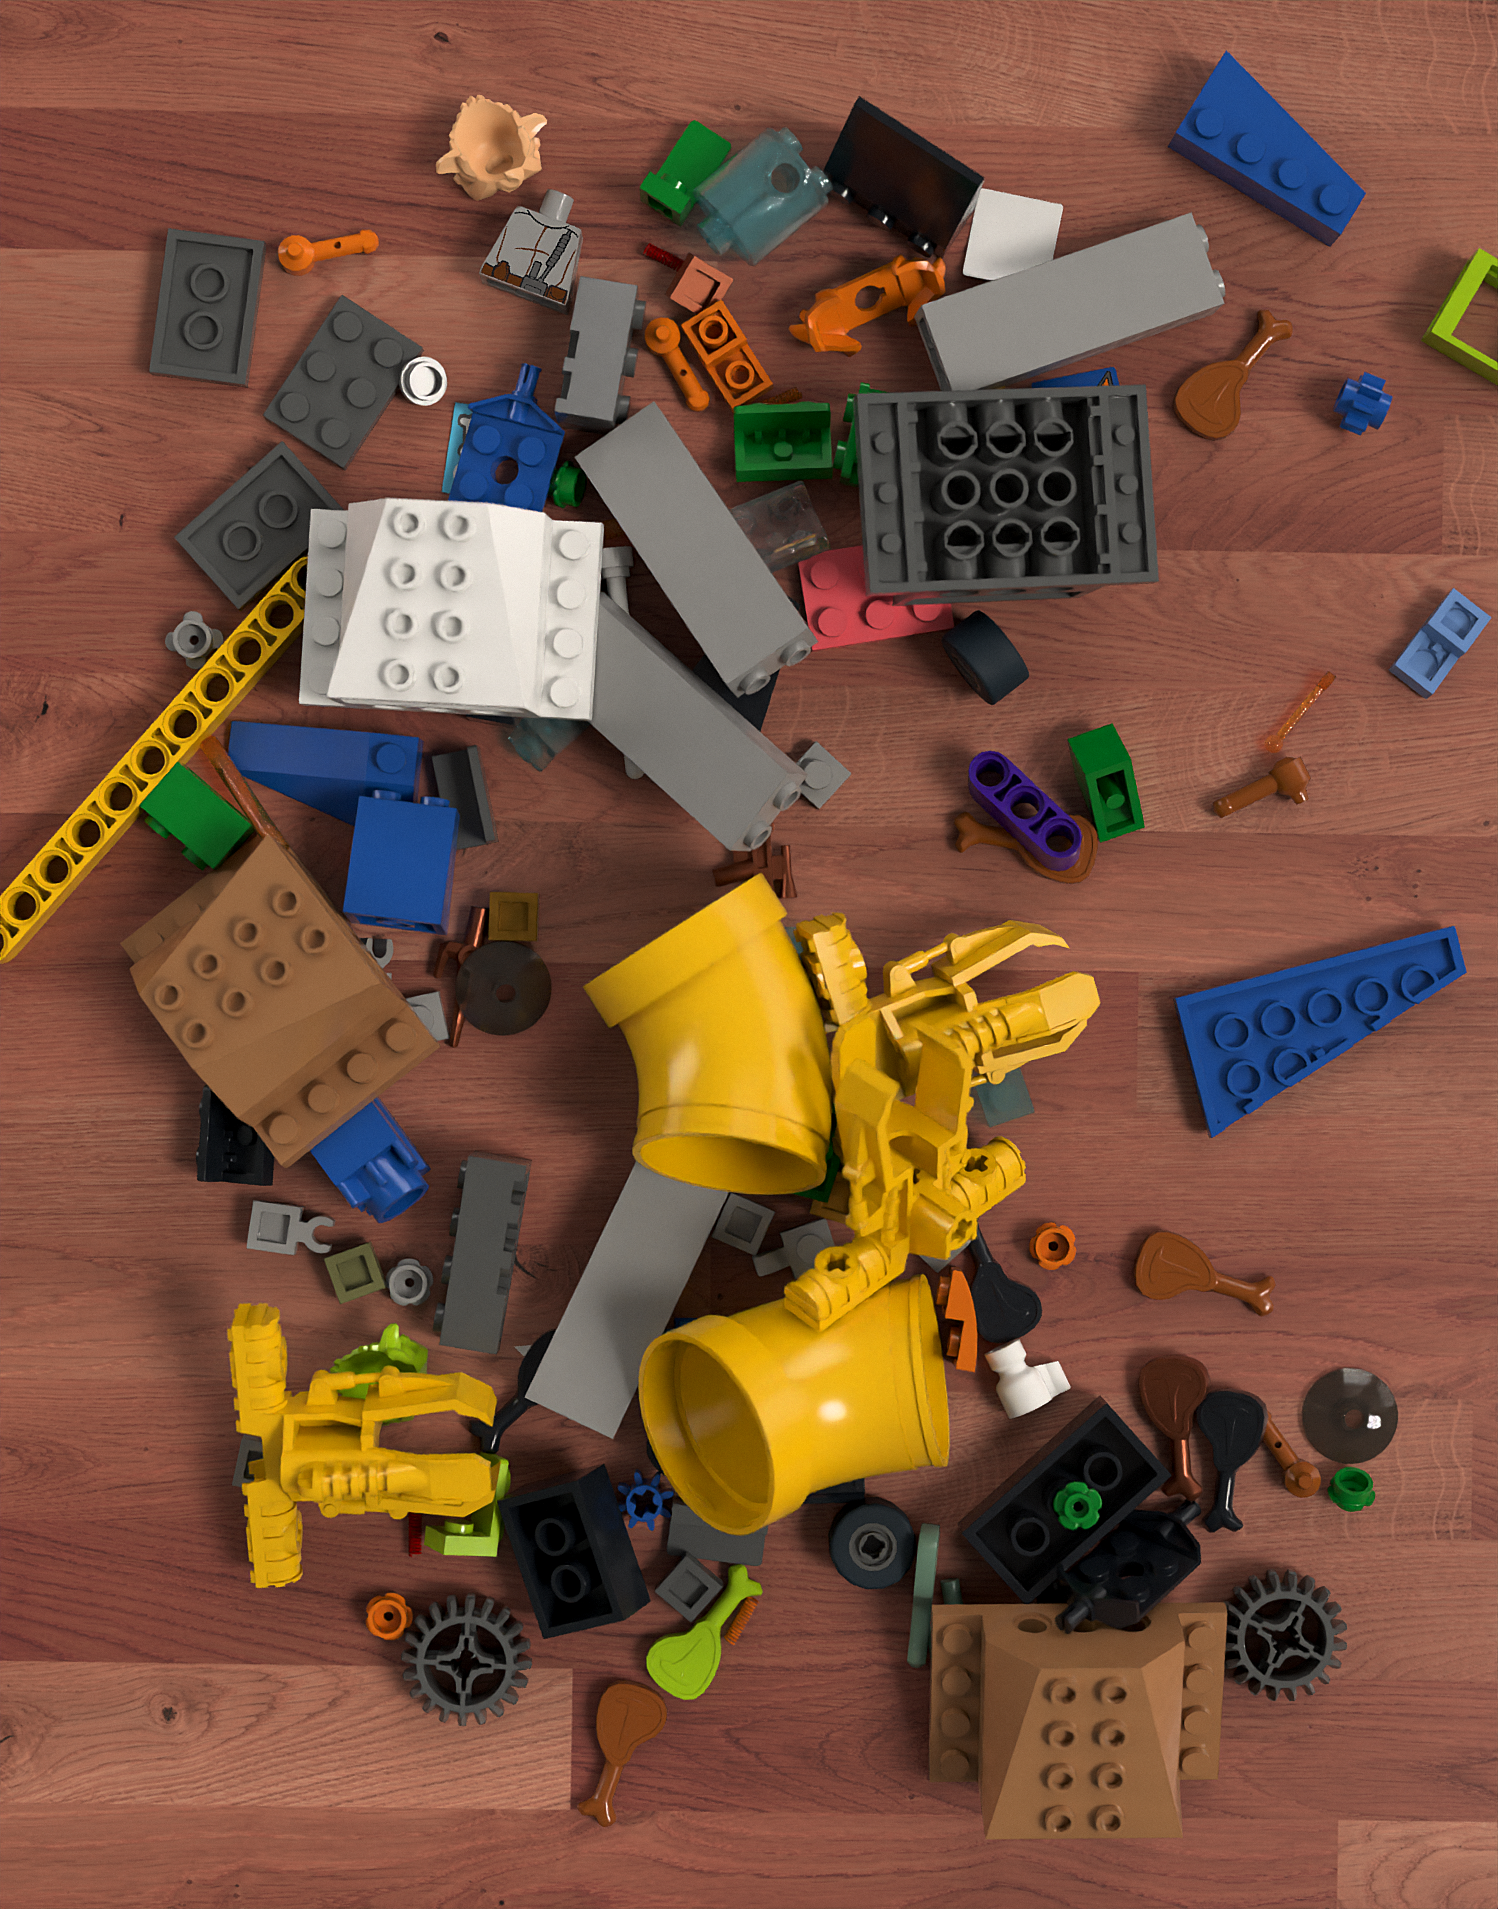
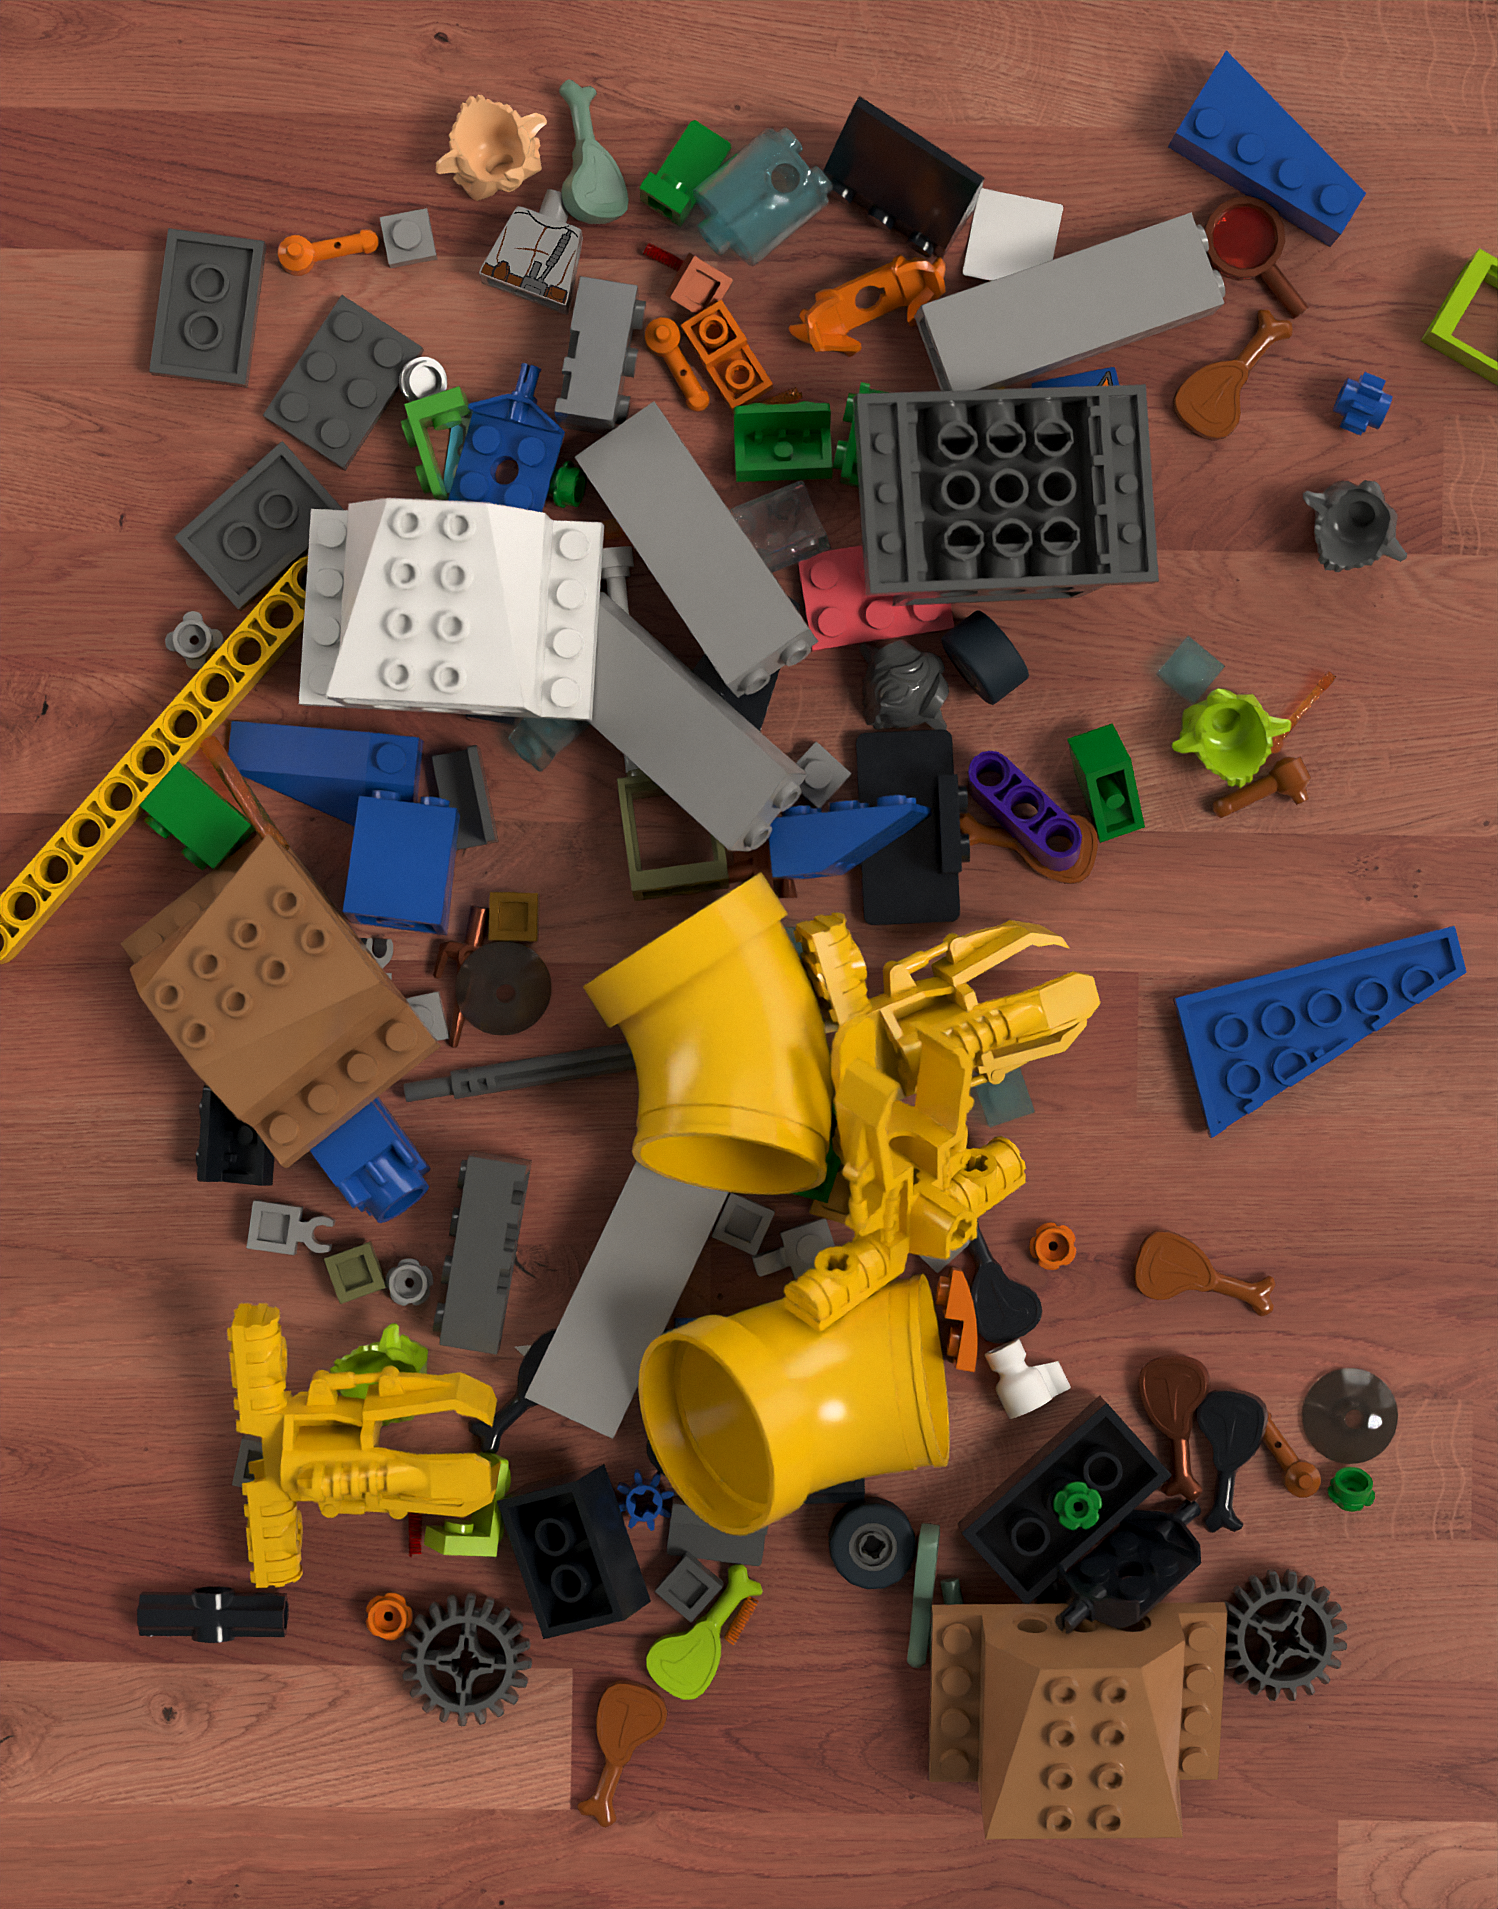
medium blue slope [1389,588,1491,699] -> none
none -> black piece [137,1586,289,1643]
none -> light grey plate [380,208,438,268]
none -> bright green bracket [401,386,472,501]
none -> dark grey axle [404,1042,636,1102]
none -> sand green piece [559,79,629,224]
none -> olive window [617,768,730,901]
none -> blue slope [769,795,932,880]
none -> black bracket [856,729,970,925]
none -> dark grey hair [859,640,949,730]
none -> clear light blue plate [1156,636,1225,705]
none -> lime hair [1171,688,1291,788]
none -> piece [1204,196,1309,319]
none -> dark grey hair [1303,480,1407,572]

